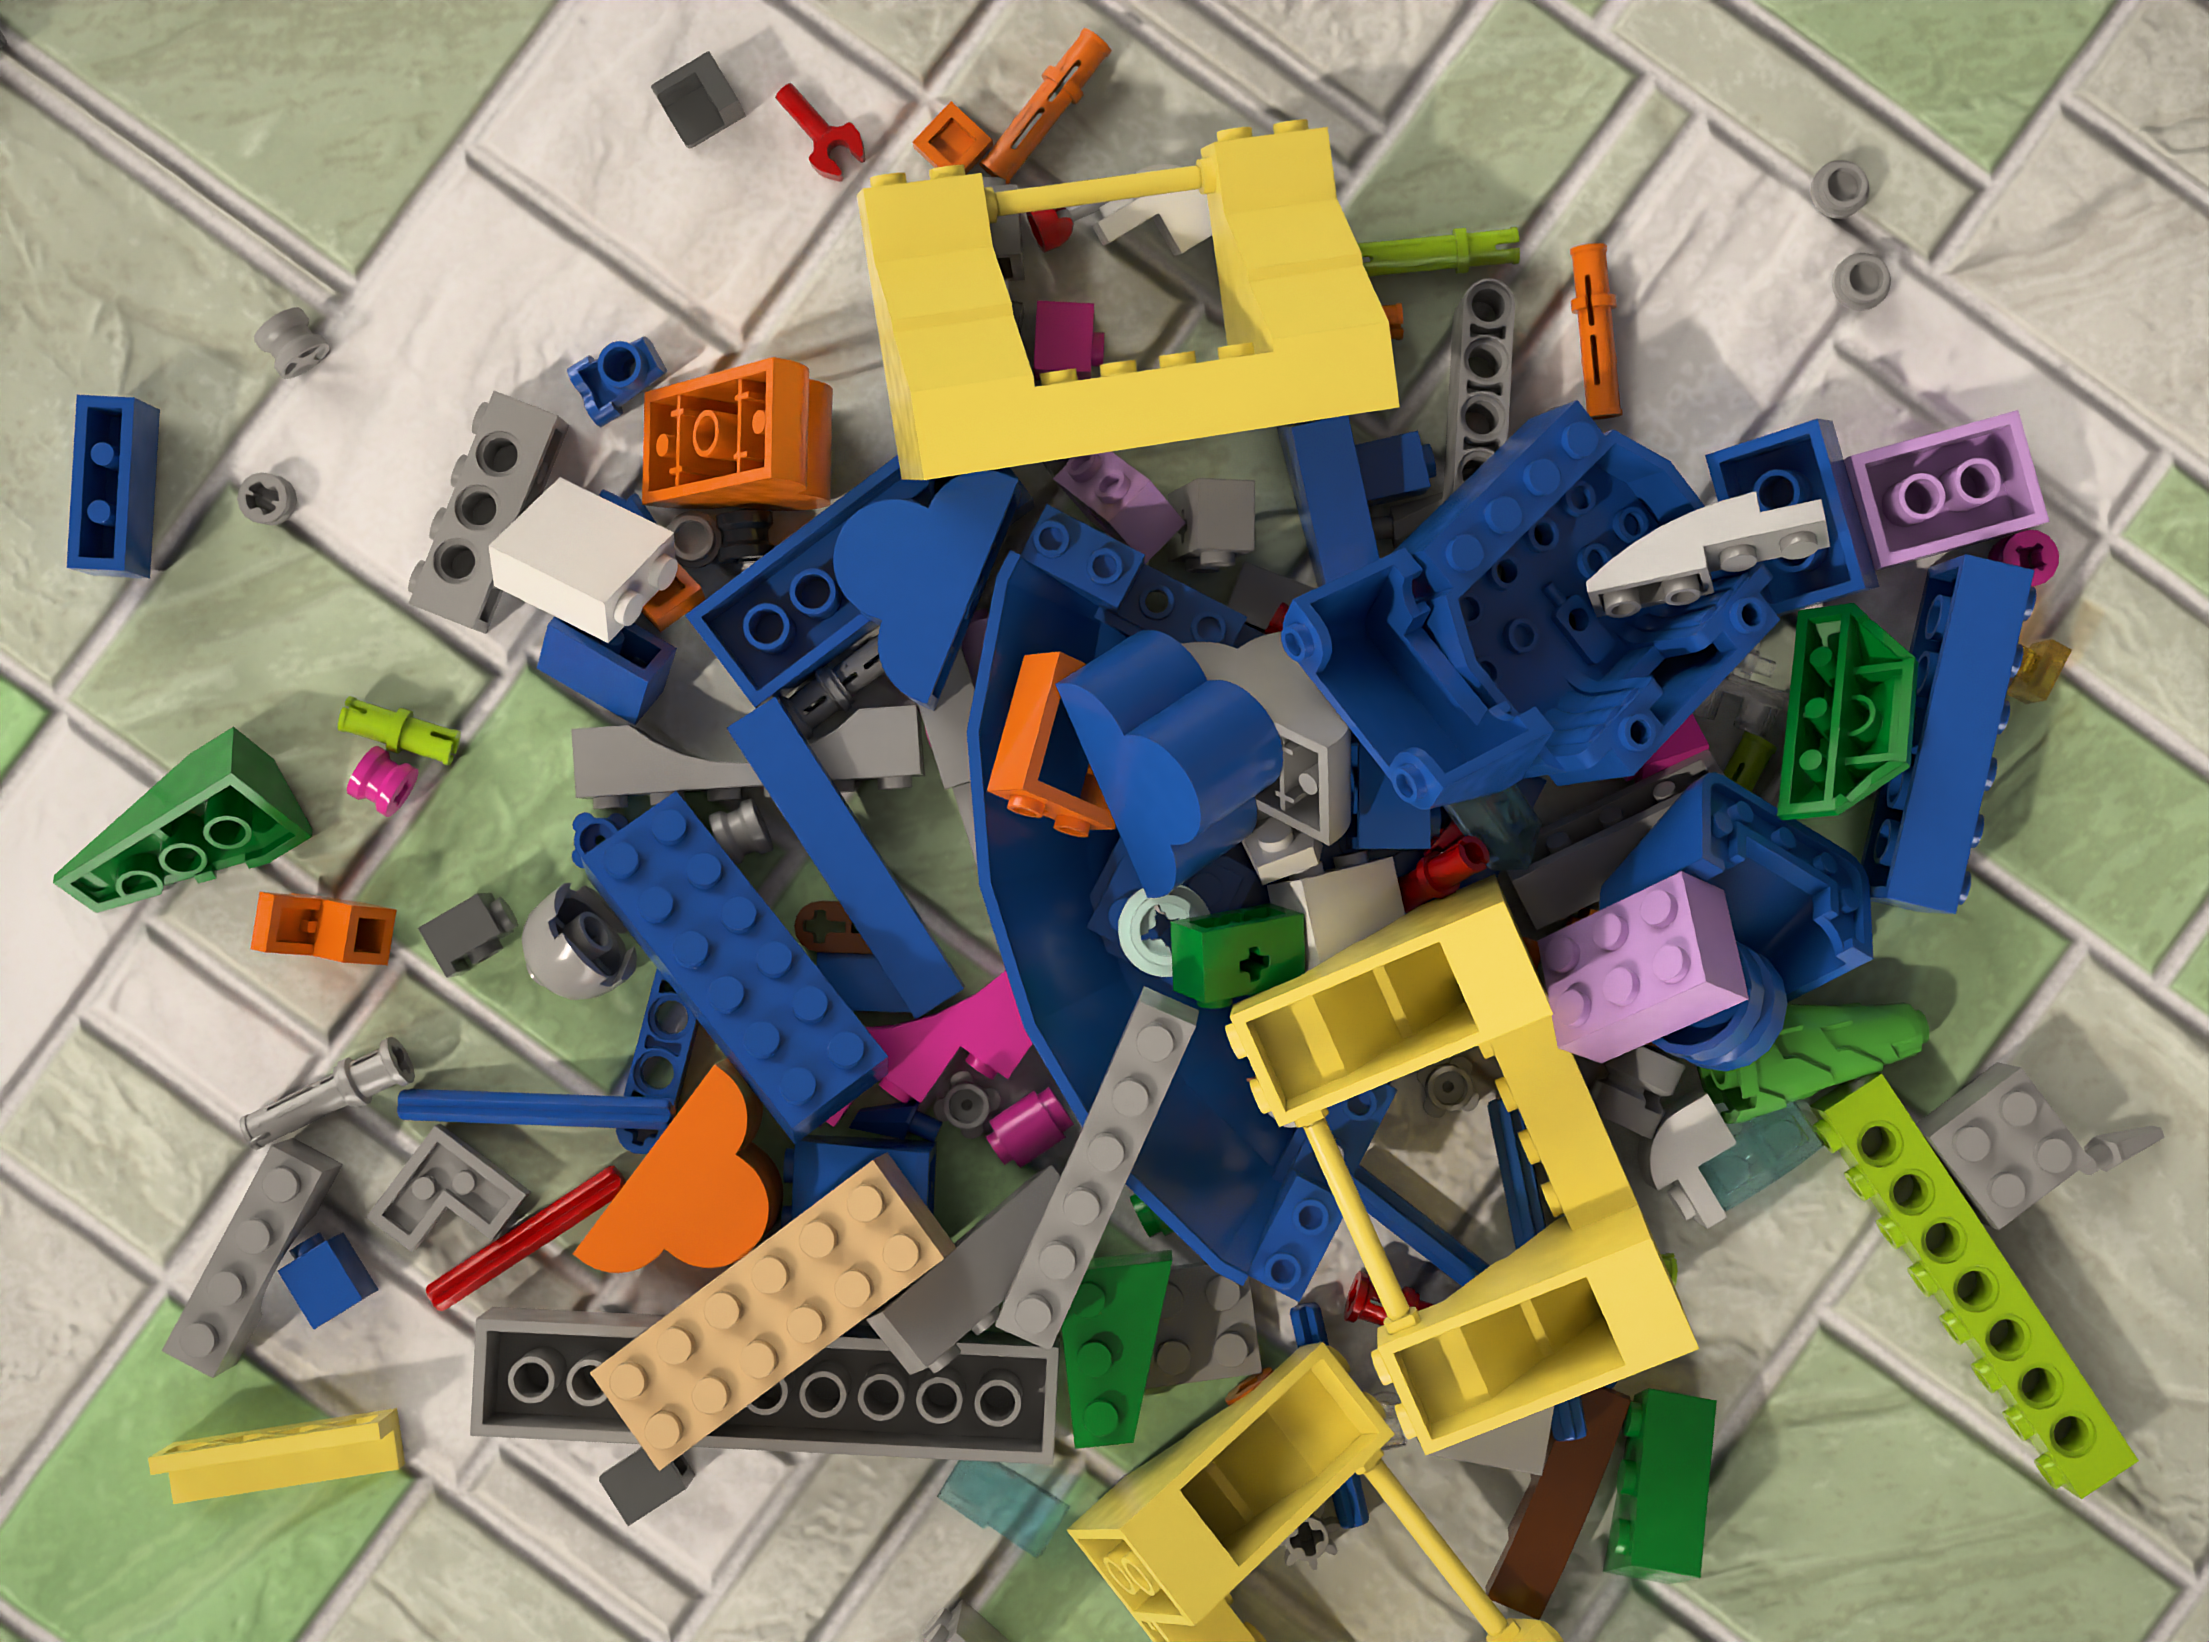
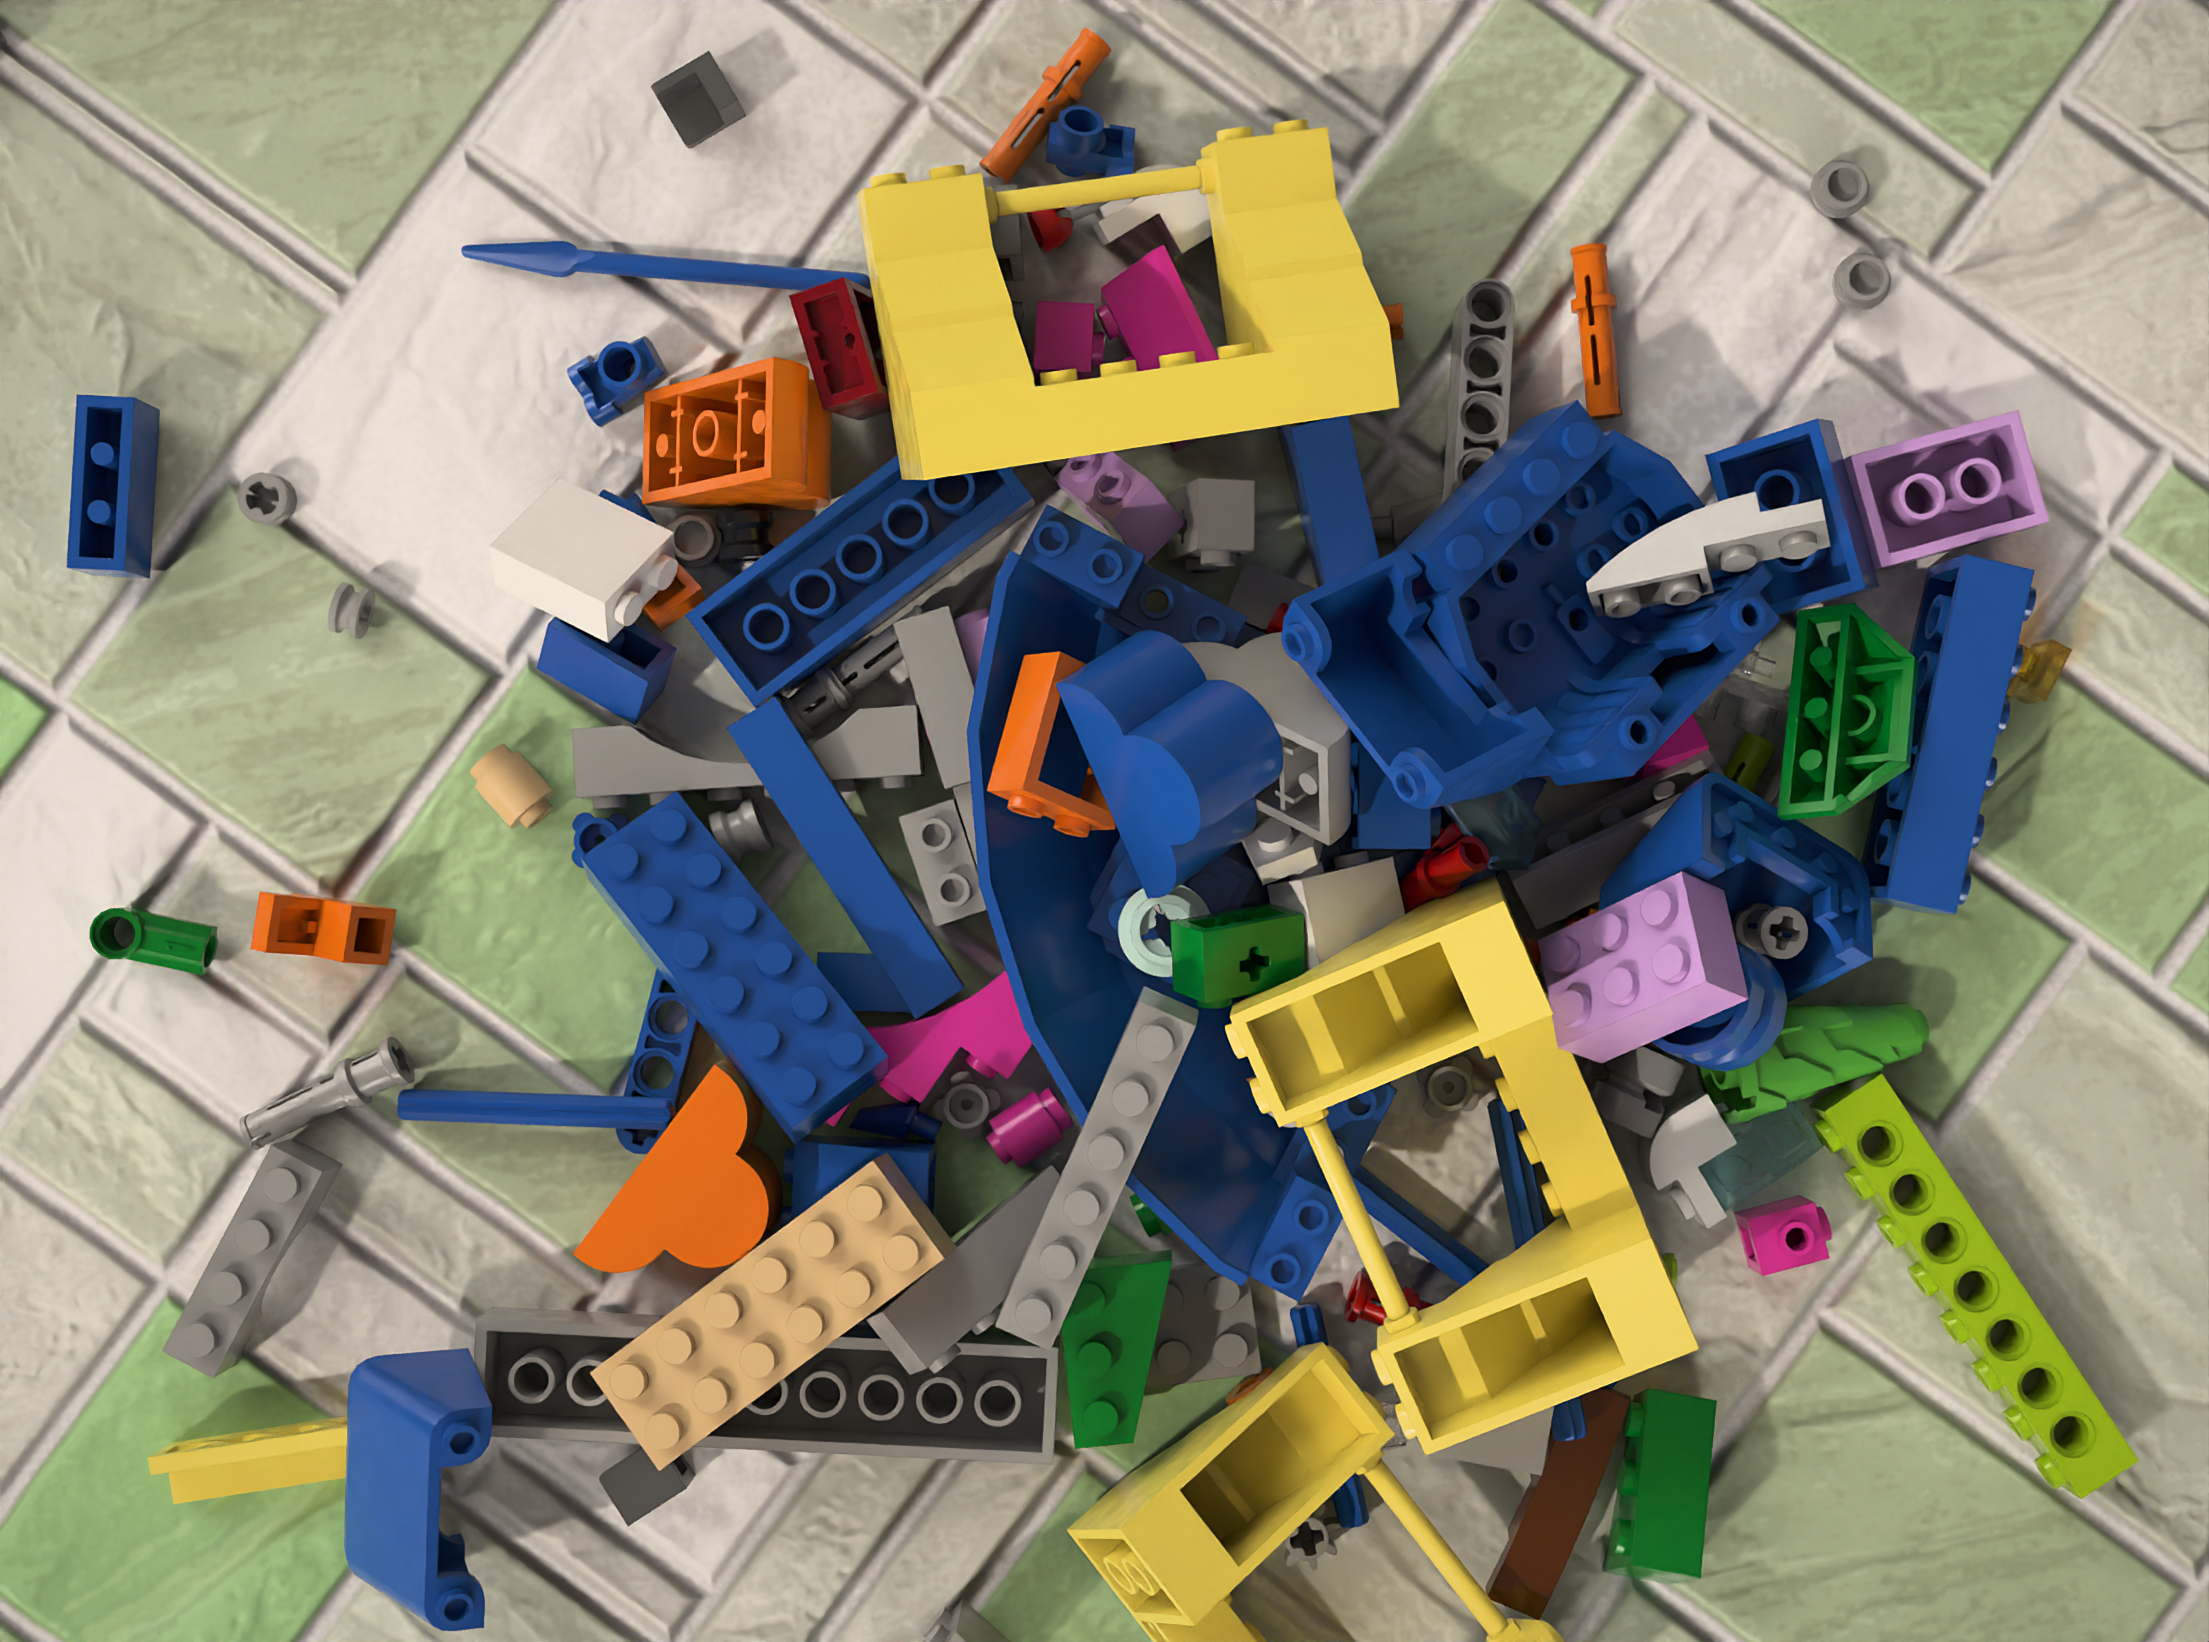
green wedge [53,726,312,913] -> none
light grey wheel [254,307,329,379] -> none
blue brick [278,1232,379,1330] -> none
lime pin [337,696,461,766] -> none
dark pink wheel [347,746,419,817] -> none
light grey plate [366,1123,531,1252] -> none
light grey brick [408,391,569,634] -> none
dark grey brick [418,893,518,978] -> none
red axle [425,1166,626,1311] -> none
light grey cylinder [522,883,637,1000] -> none
red bar [775,83,866,182] -> none
reddish brown beam [794,900,873,954] -> none
blue brick [833,470,1022,711] -> none
orange plate [912,101,993,175] -> none
clear light blue slope [937,1460,1071,1558] -> none
blue brick [1355,430,1437,507] -> none
lime pin [1357,227,1520,277] -> none
light grey brick [1916,1062,2092,1230] -> none
dark pink wheel [1987,530,2059,587] -> none
light grey bar [2080,1126,2165,1175] -> none
none -> green piece [89,907,219,975]
none -> light grey bush [328,582,375,639]
none -> blue windscreen [344,1348,492,1631]
none -> blue piece [461,241,871,291]
none -> tan brick [469,744,555,830]
none -> dark red window [789,277,891,421]
none -> light grey brick [898,799,987,927]
none -> blue plate [1045,106,1135,178]
none -> dark pink slope [1095,245,1219,452]
none -> light grey bush [1732,903,1808,959]
none -> dark pink brick [1734,1195,1832,1276]

